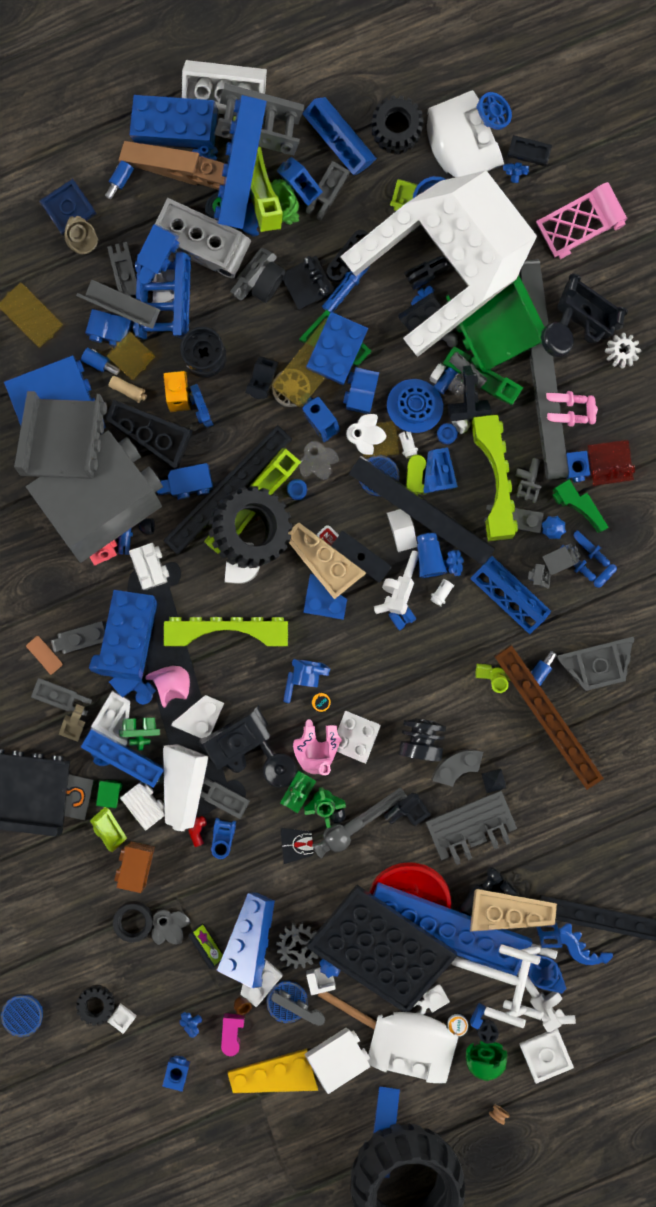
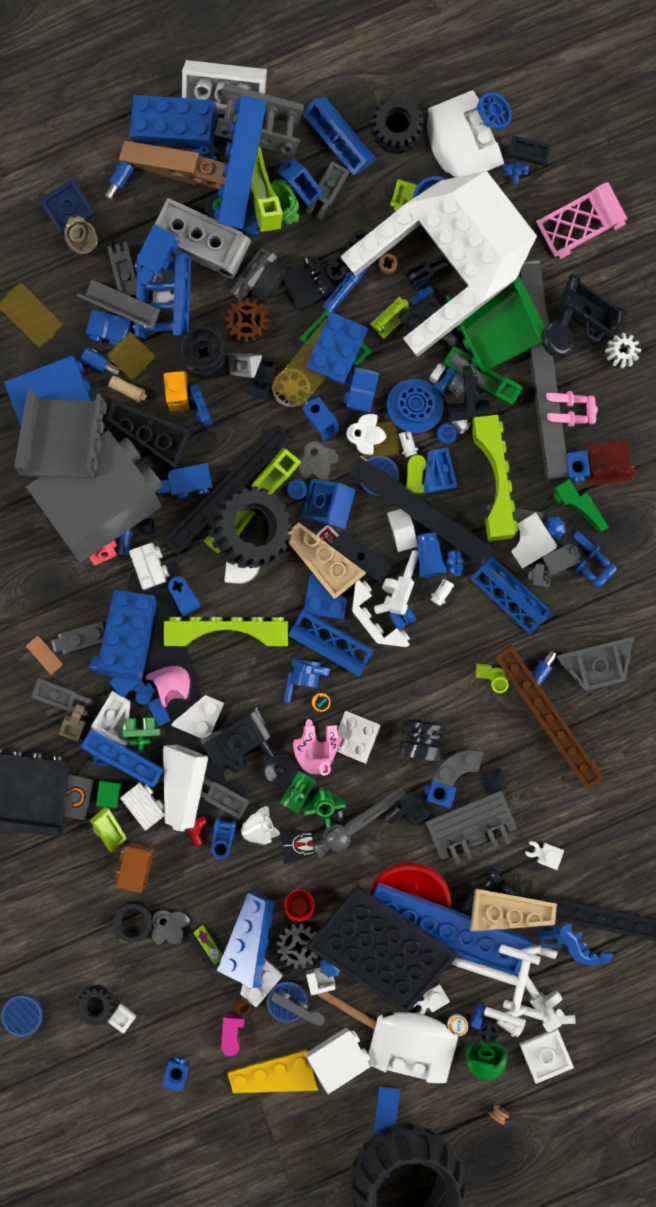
blue plant [179,1012,202,1038] -> none
dark grey arm [515,458,541,503] -> none
blue hat [528,954,567,994] -> none
none -> blue piece [148,698,171,726]
none -> blue piece [168,576,202,616]
none -> reddish brown gear [225,298,269,343]
none -> light grey slope [228,353,262,378]
none -> white brick [241,806,280,845]
none -> red helmet [284,889,315,922]
none -> blue fence [288,609,374,676]
none -> blue slope [301,478,356,529]
none -> white slope [352,580,410,647]
none -> lime hinge [370,297,410,339]
none -> medium nougat bush [379,254,397,274]
none -> blue brick [424,780,457,808]
none -> white pin [496,1020,523,1037]
none -> white tile [511,512,558,568]
none -> white plate [525,841,564,870]

